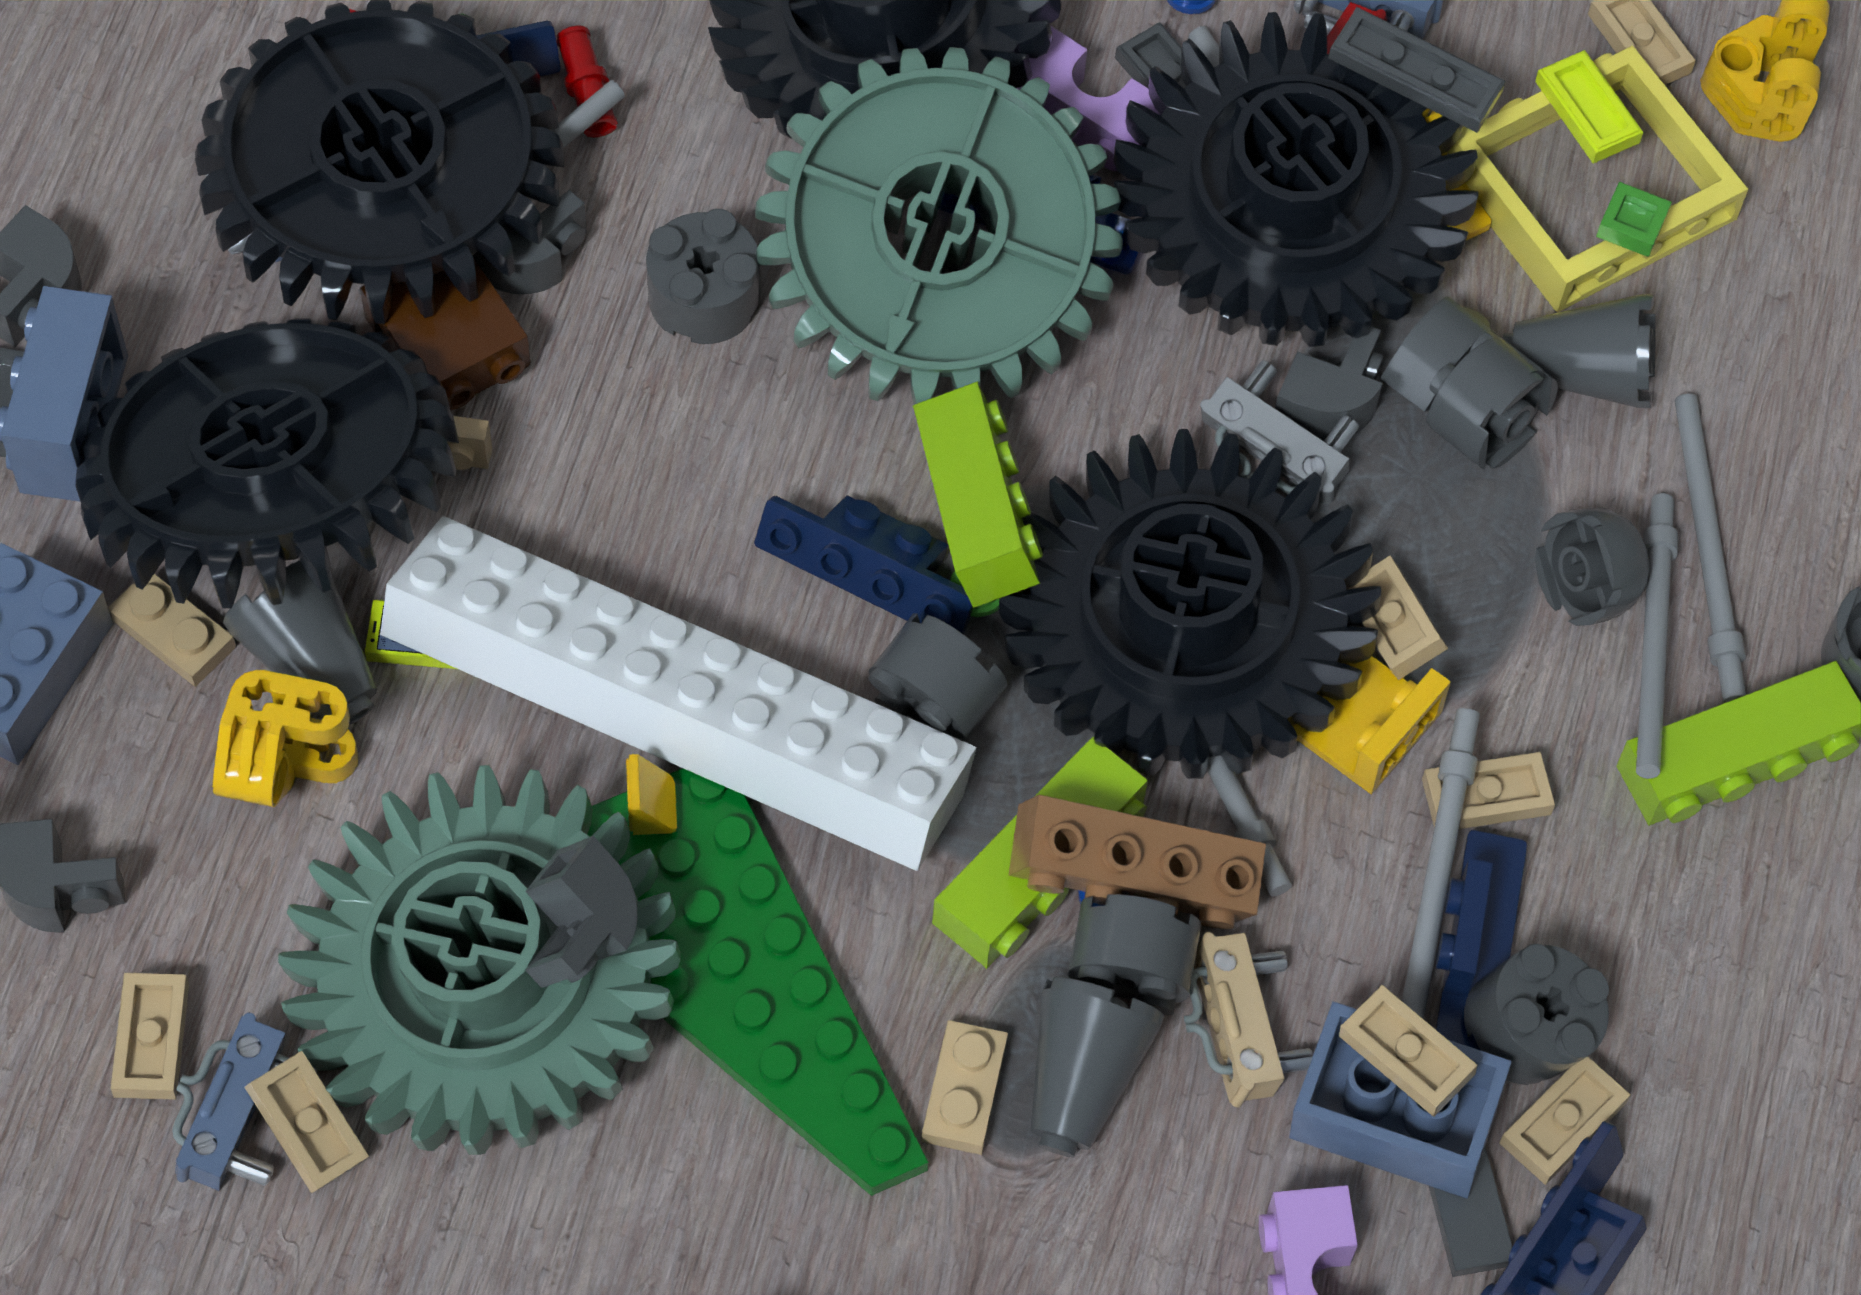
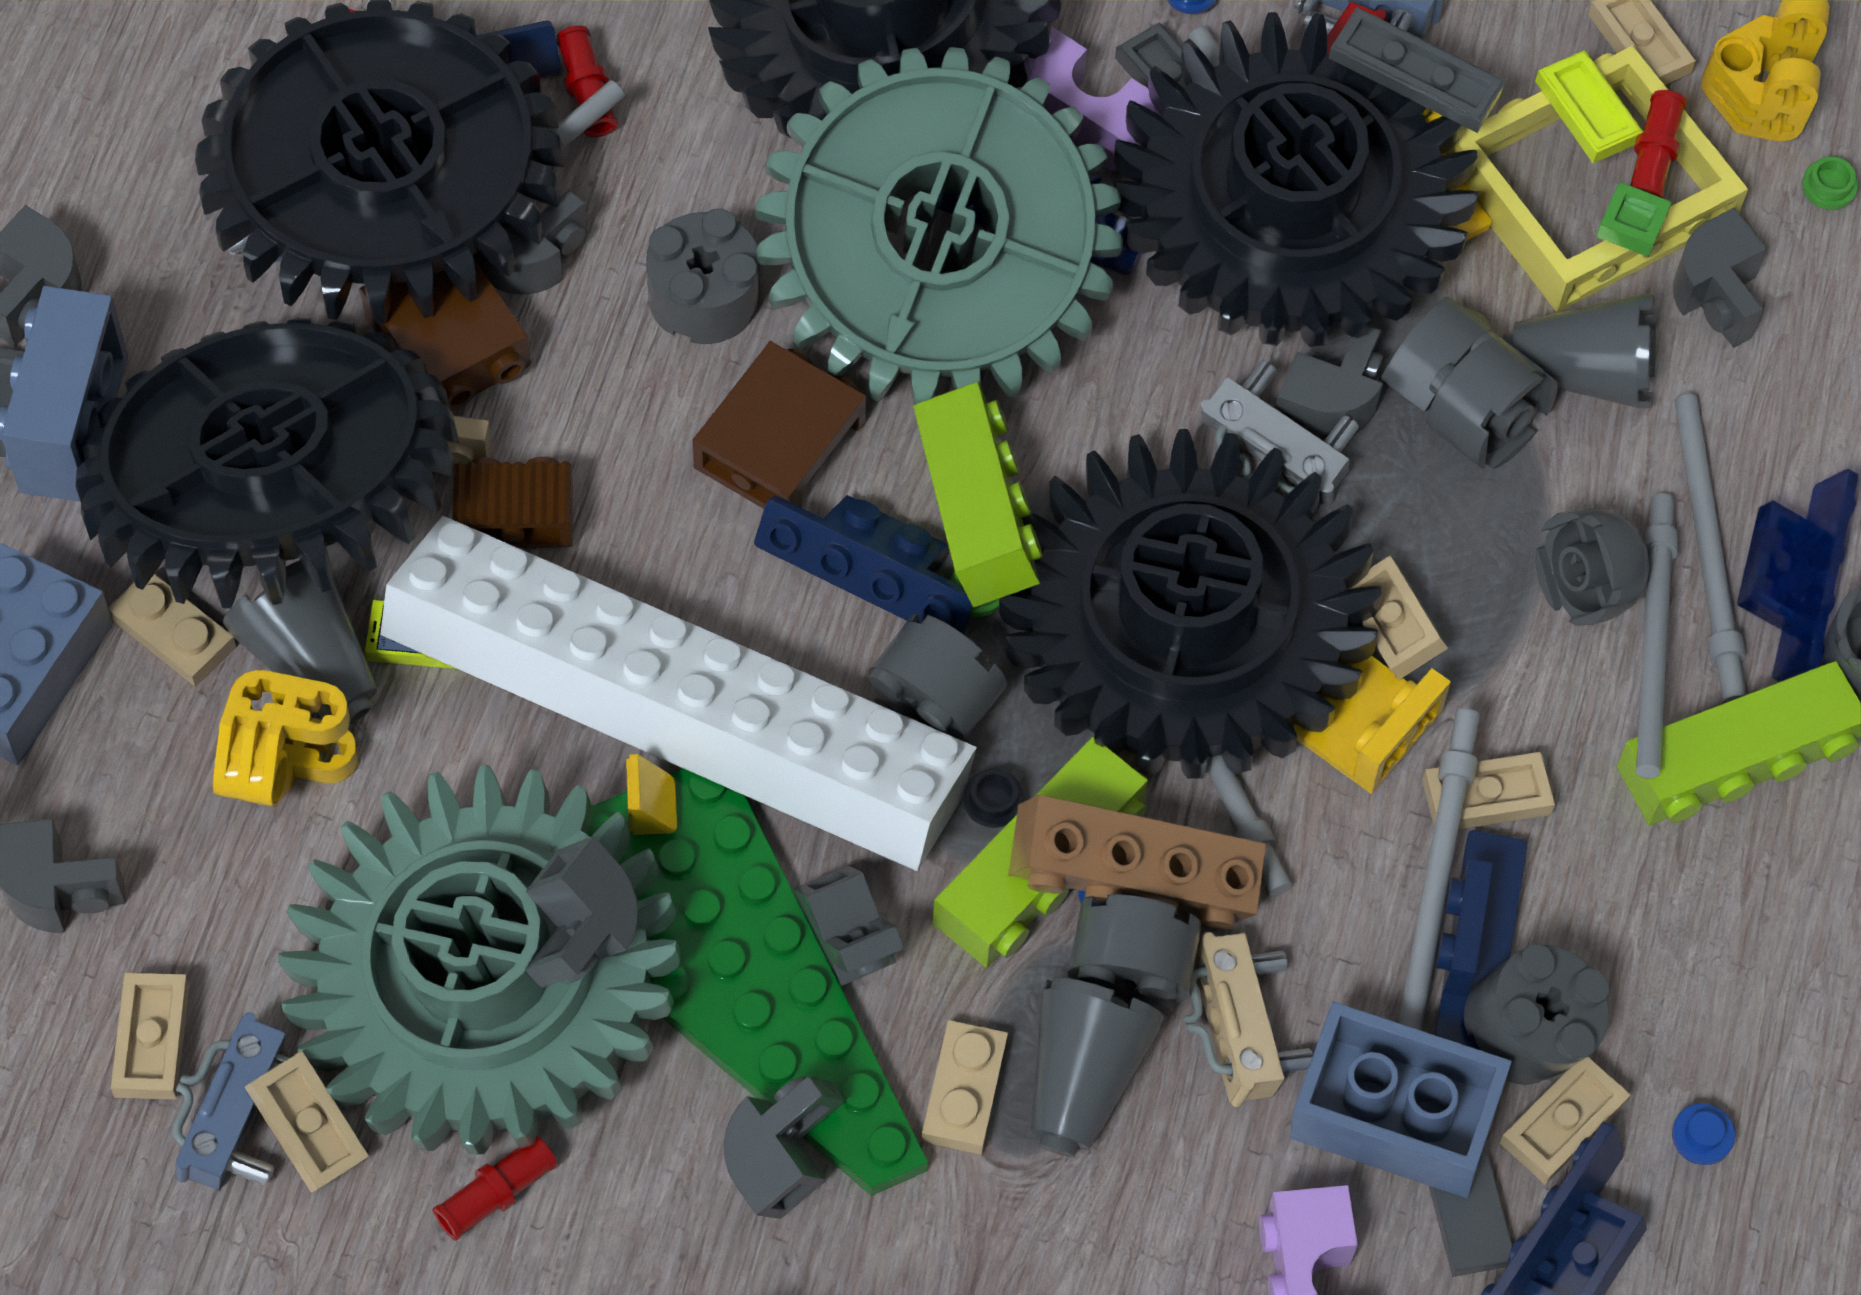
tan plate [1339,985,1478,1117] -> none
none -> red pin [432,1136,557,1241]
none -> reddish brown brick [453,457,573,548]
none -> reddish brown panel [693,341,866,509]
none -> dark grey brick [724,1076,845,1219]
none -> dark grey brick [793,865,904,986]
none -> black plate [963,769,1024,828]
none -> red pin [1630,90,1687,198]
none -> blue plate [1672,1103,1735,1165]
none -> dark grey brick [1673,208,1767,348]
none -> clear blue bracket [1737,468,1859,682]
none -> bright green plate [1801,156,1858,210]

